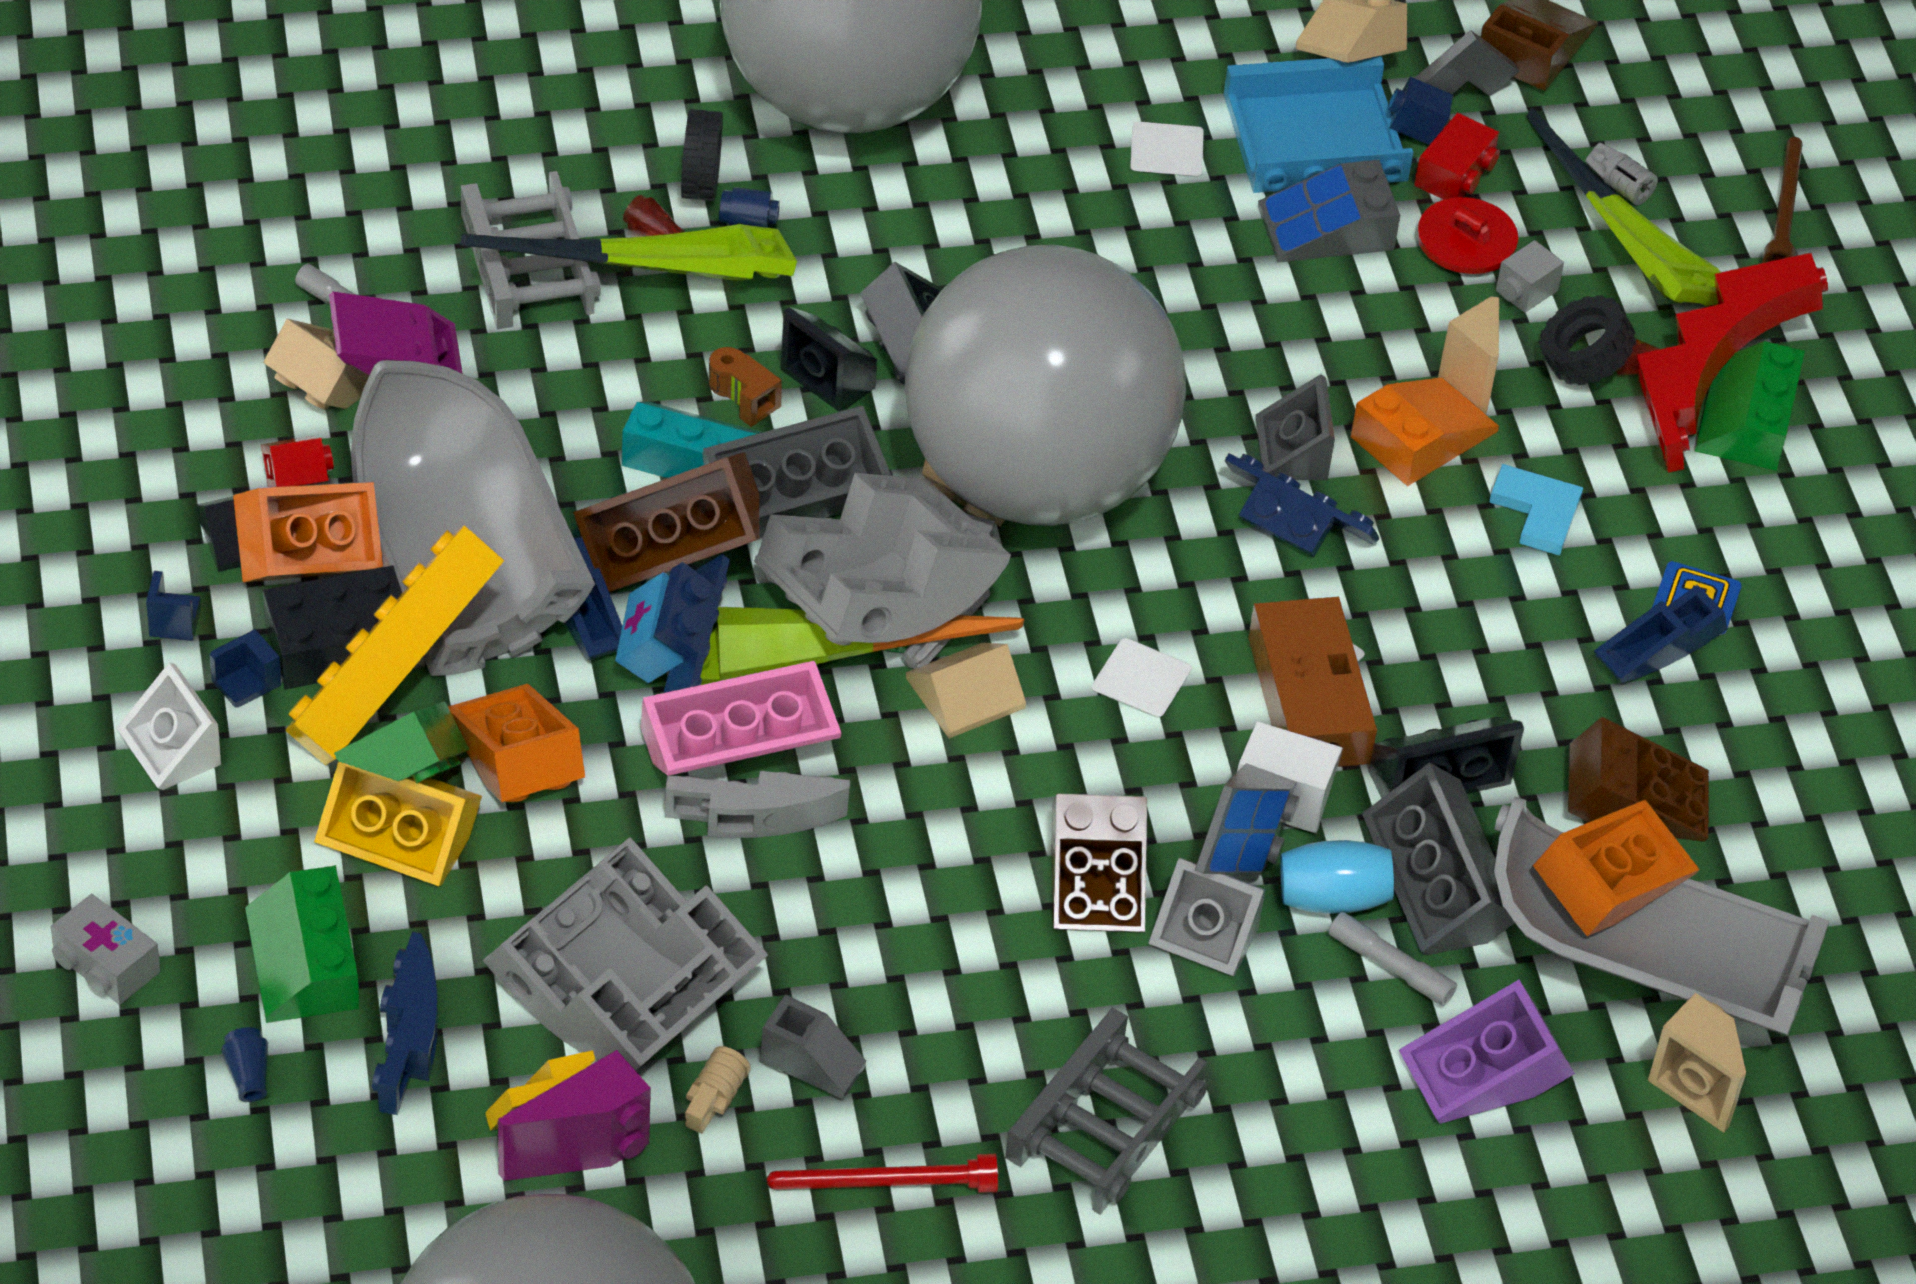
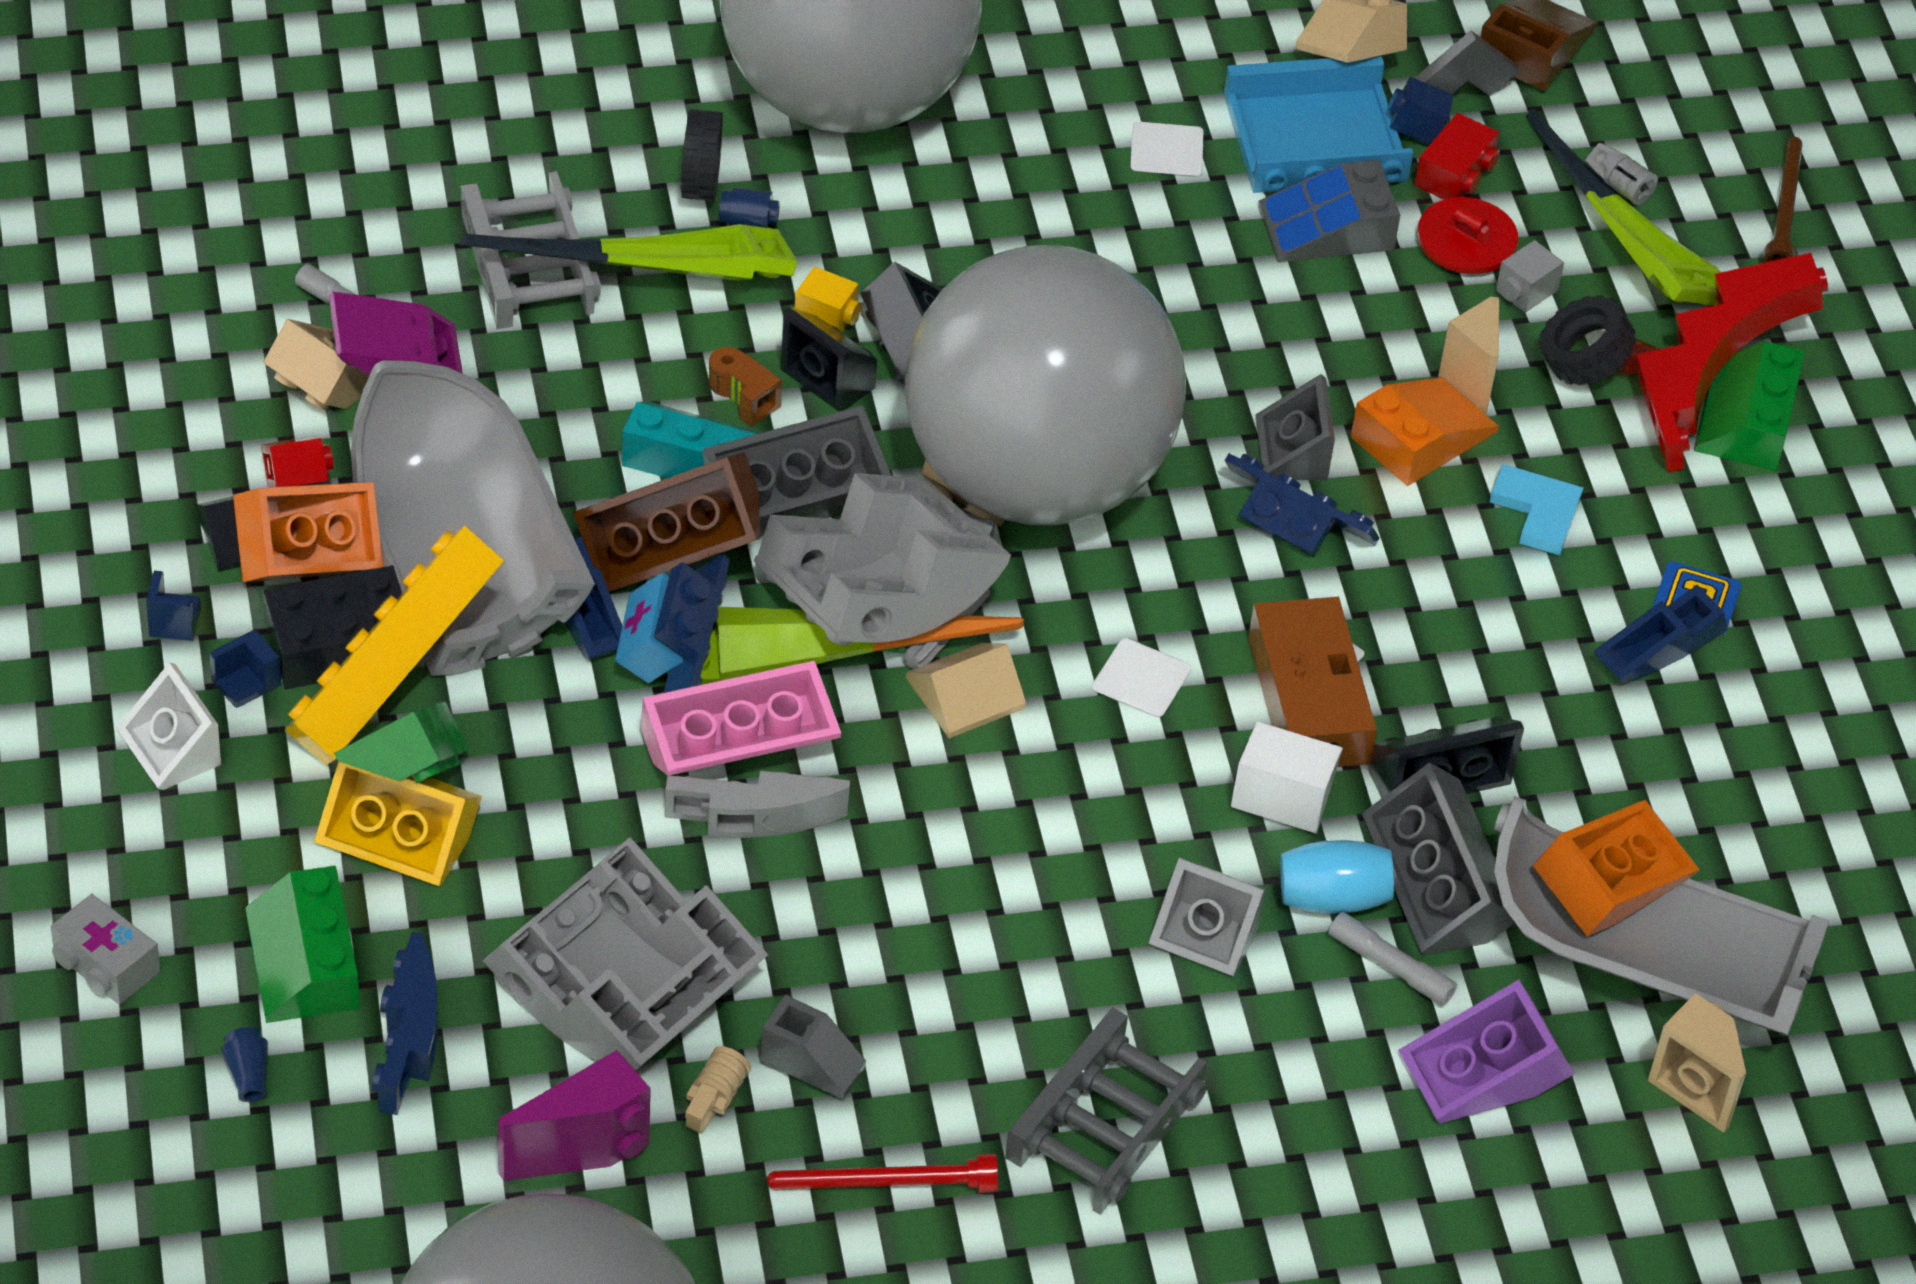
orange slope [448,684,585,802] -> none
yellow slope [485,1050,595,1131] -> none
clear red cone [623,195,685,237] -> none
slope [1051,794,1147,933] -> none
slope [1195,763,1300,874] -> none
reddish brown slope [1568,717,1709,842] -> none
none -> yellow brick [795,266,861,333]

